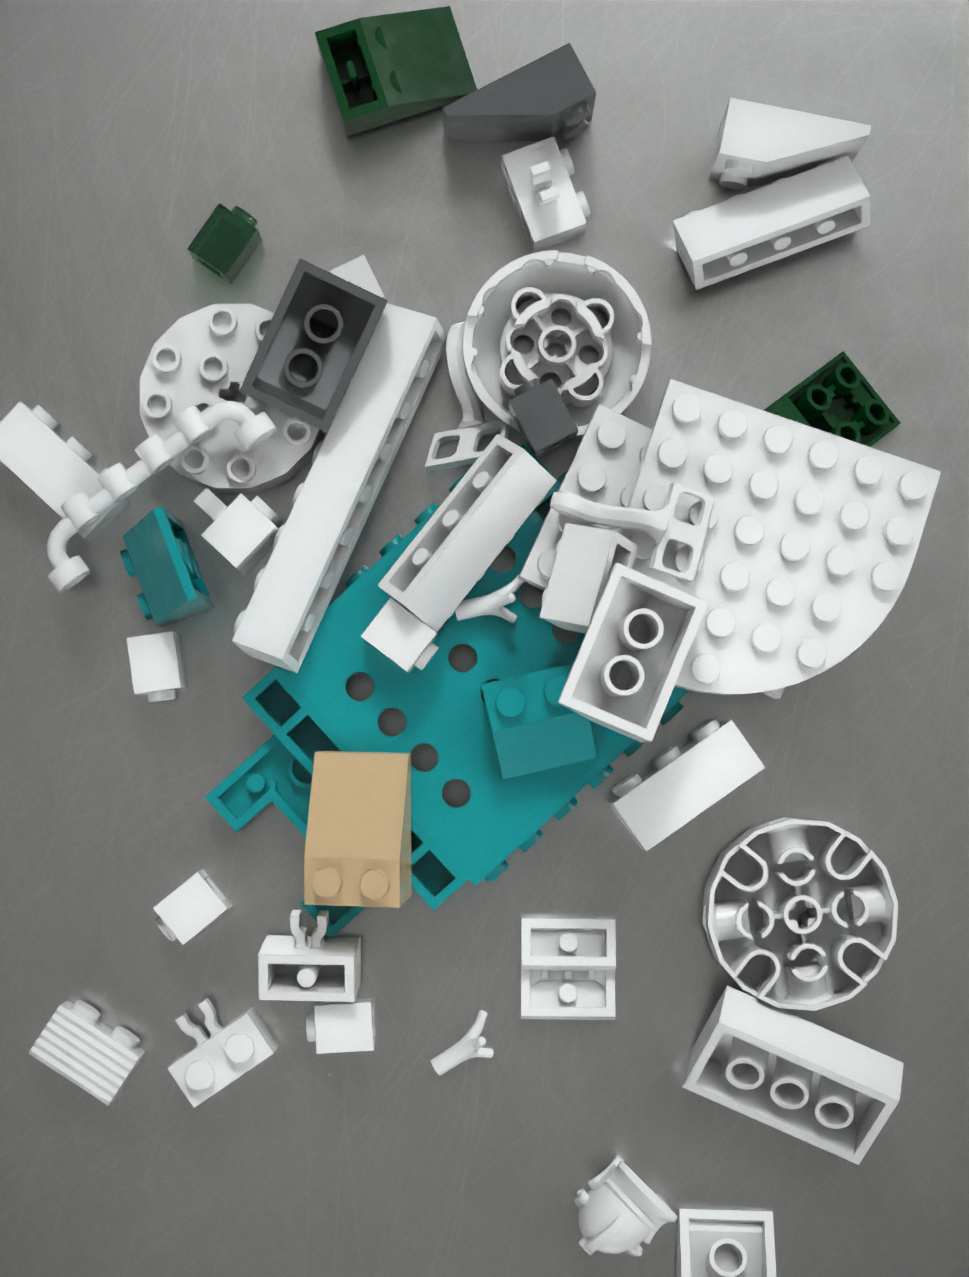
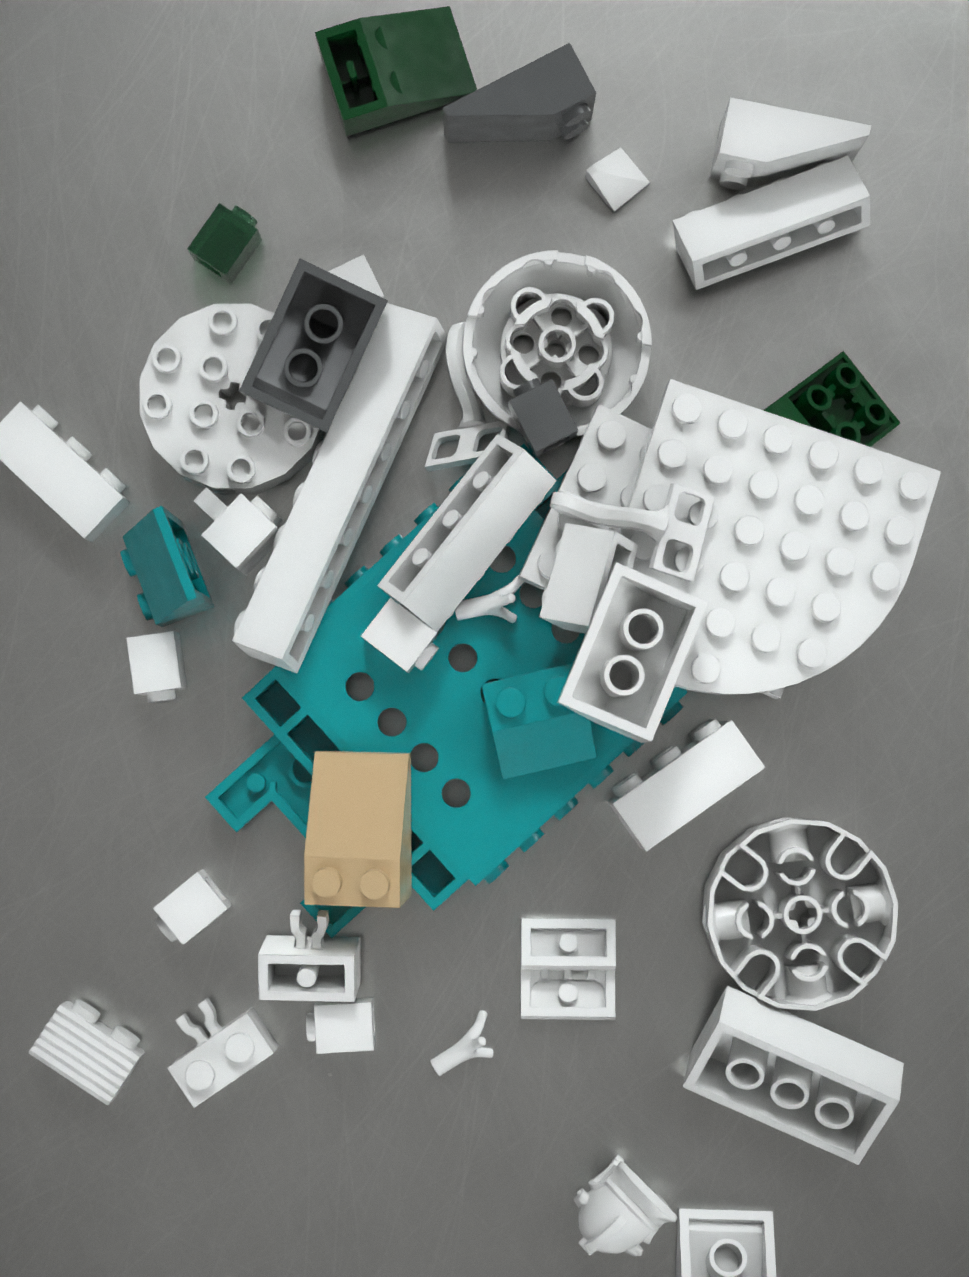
white bar [47,401,277,593] -> none
white brick [501,136,591,253] -> none
none -> white slope [585,147,650,213]

